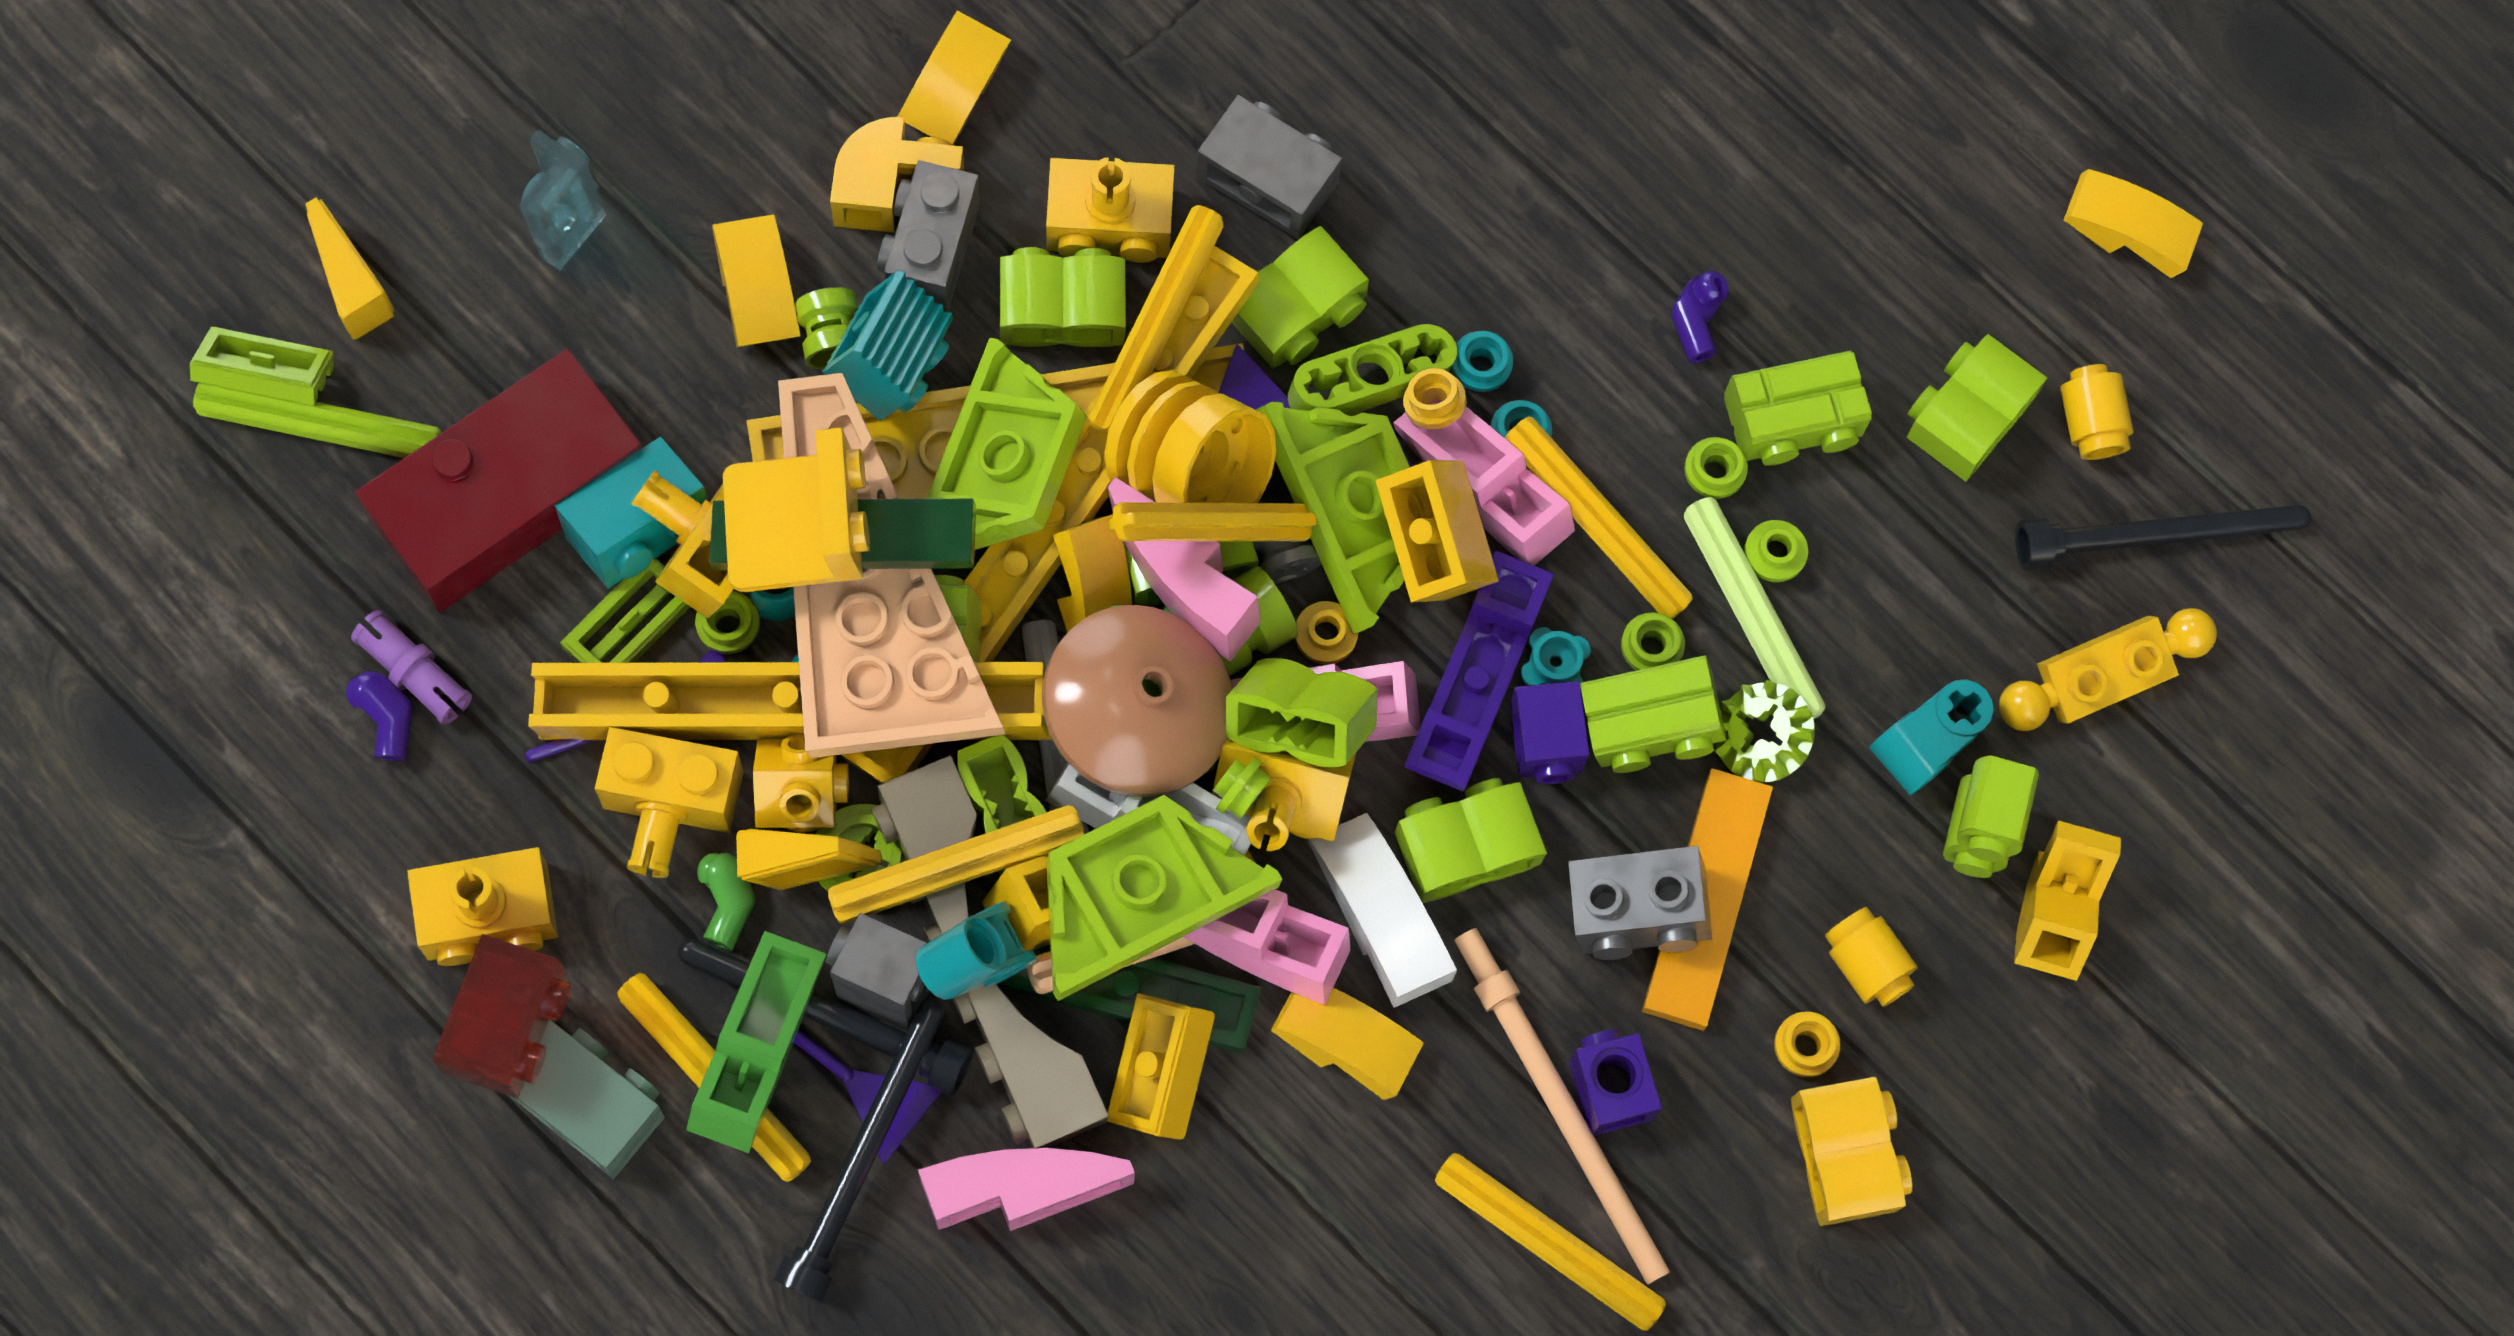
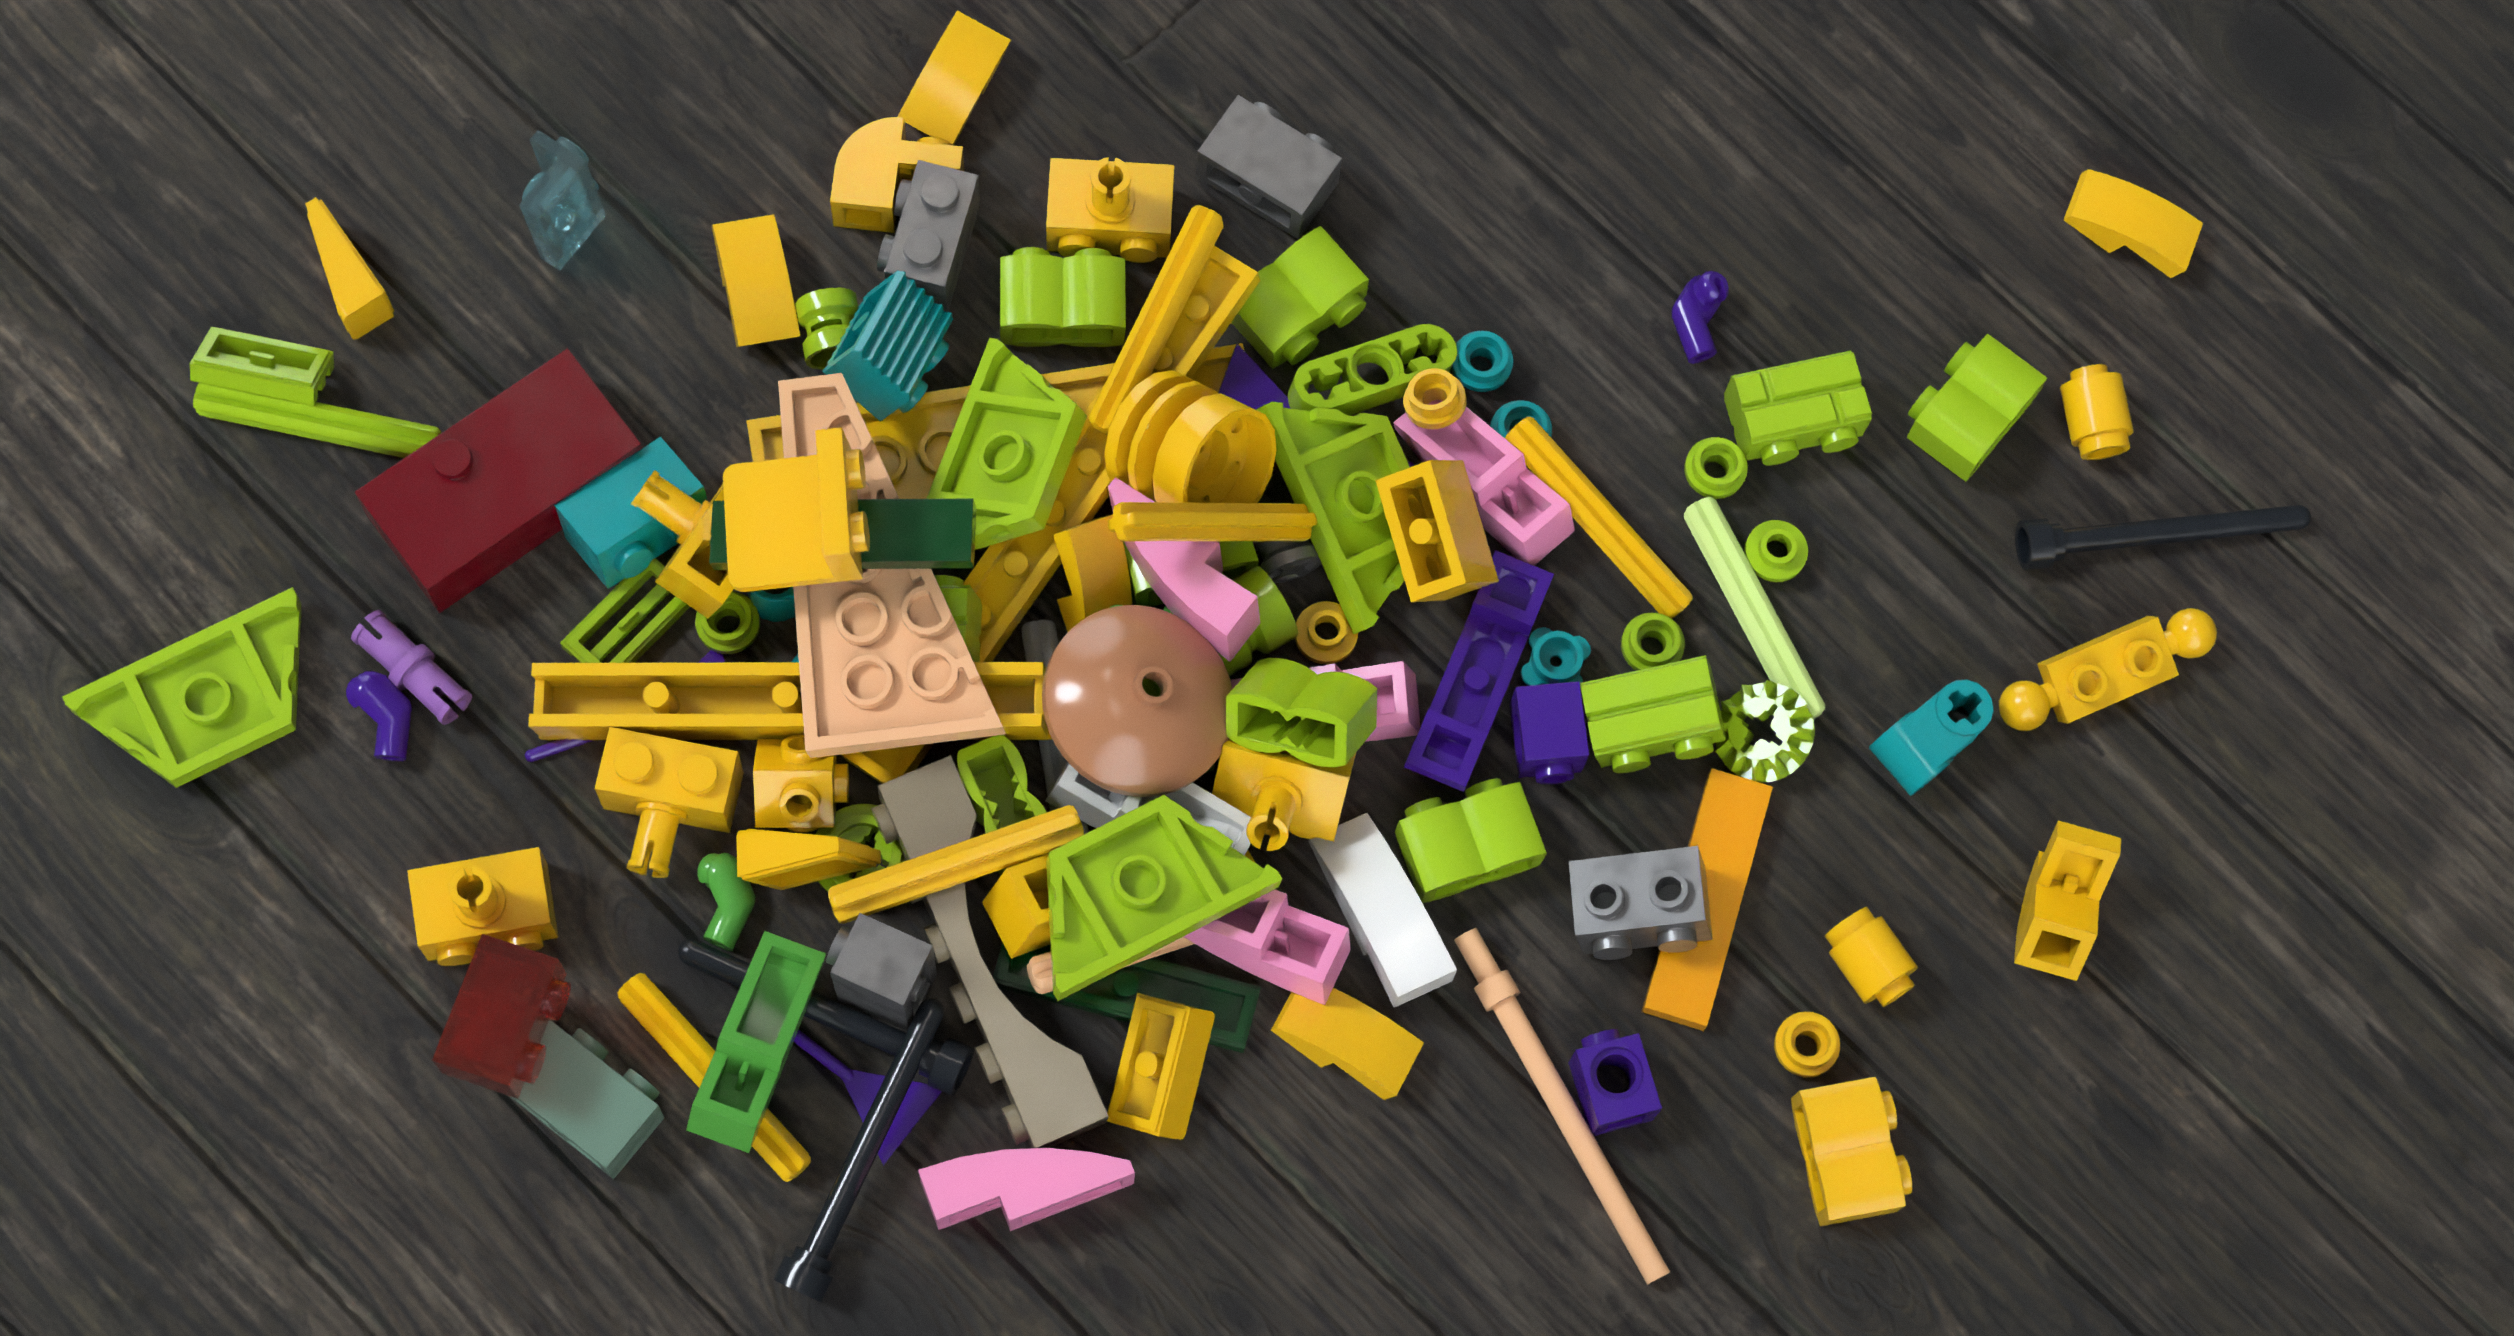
teal piece [915,901,1038,1000] -> none
lime plate [1213,757,1272,820] -> none
yellow axle [1435,1153,1666,1331] -> none
lime brick [1943,755,2039,878] -> none
none -> lime wing [62,587,301,788]

